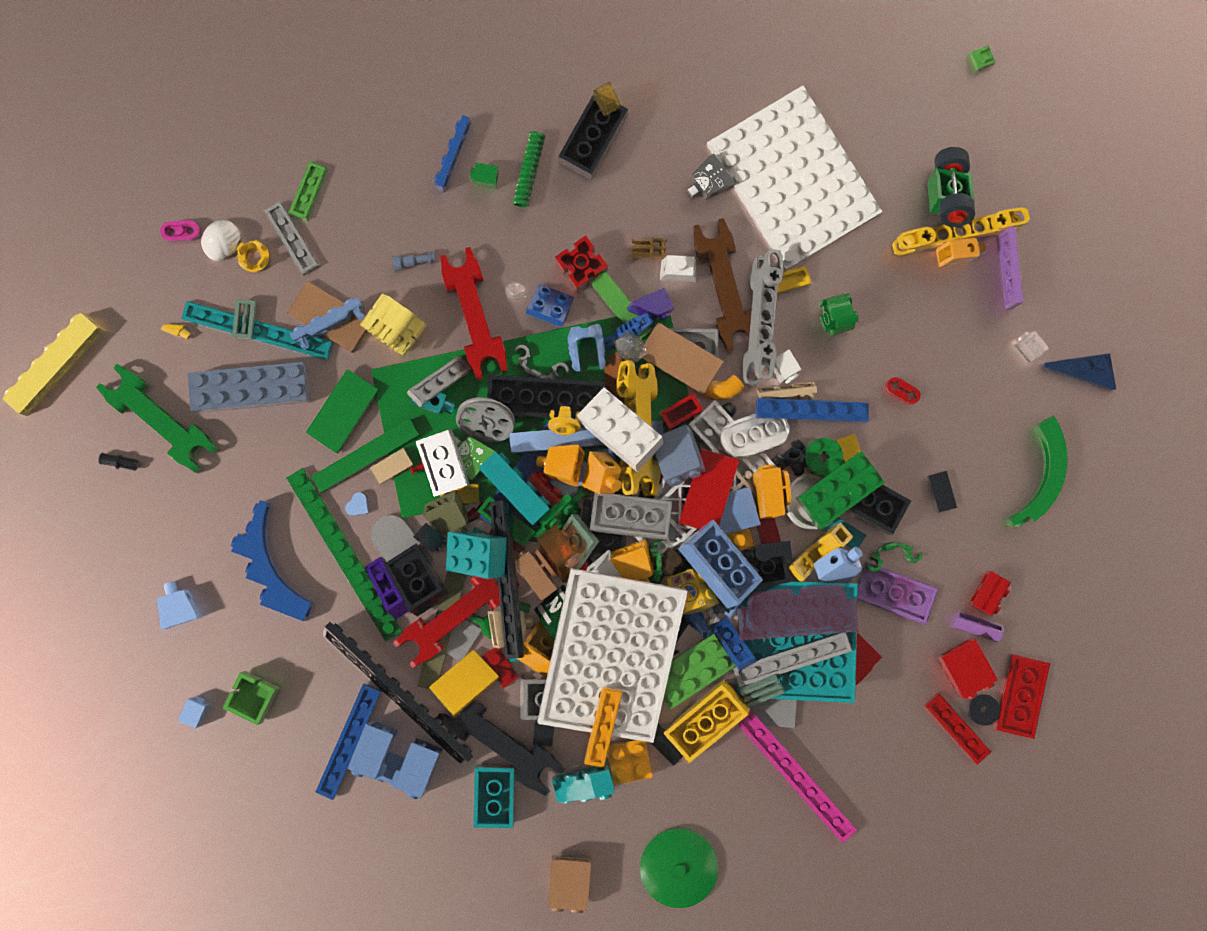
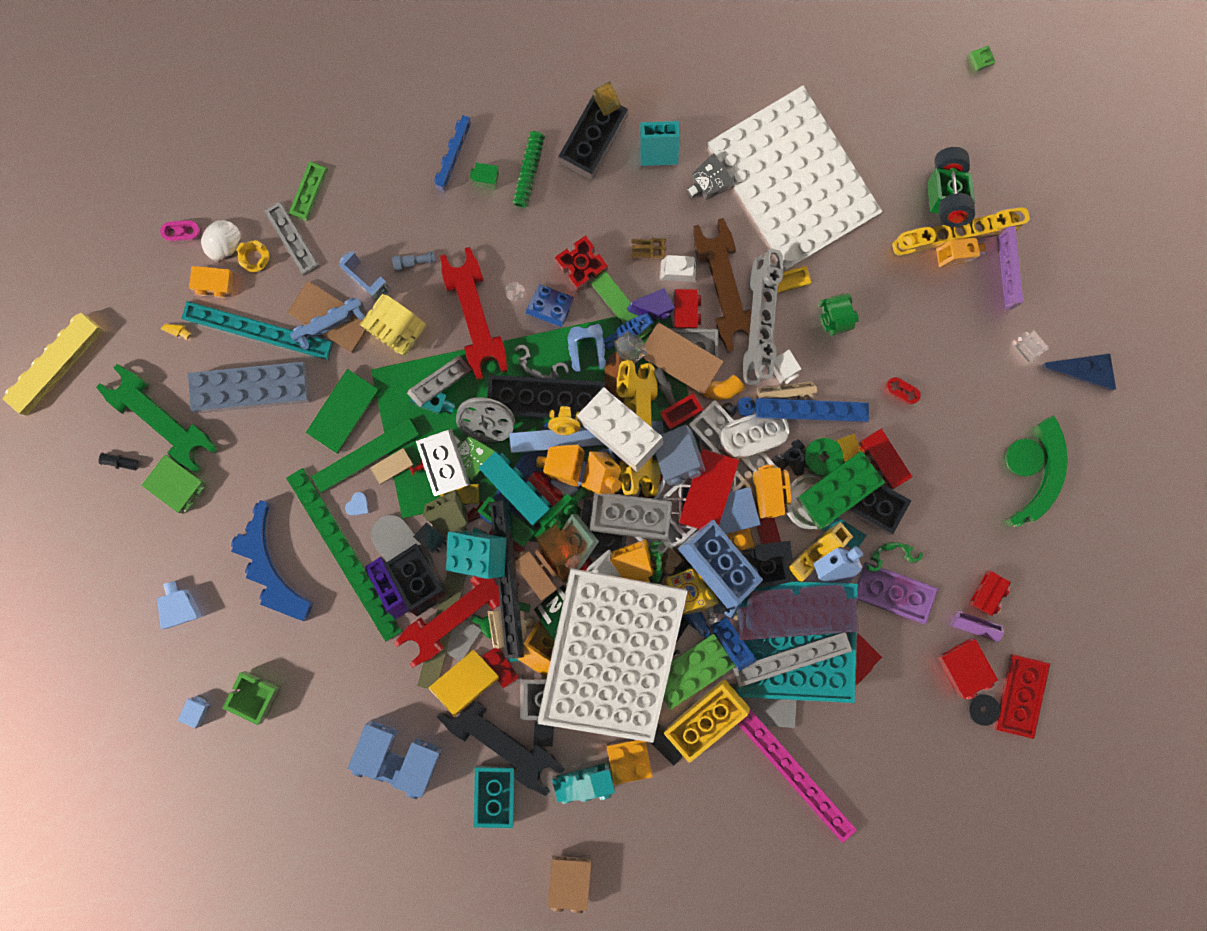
sand green tile [232,299,257,340] -> none
blue plate [315,683,382,800] -> none
black plate [322,622,473,767] -> none
light orange tile [584,687,622,768] -> none
green dish [640,828,718,908] -> none
sand green tile [740,674,784,708] -> none
red tile [924,693,991,765] -> none
black tile [927,471,957,513] -> none
none -> bright green brick [141,455,206,514]
none -> light orange brick [189,266,234,298]
none -> medium blue panel [339,251,391,301]
none -> teal brick [639,121,680,166]
none -> dark grey bar [654,368,676,405]
none -> red brick [674,289,701,329]
none -> blue tile [736,397,756,417]
none -> red brick [859,428,913,490]
none -> green tile [1005,439,1045,477]

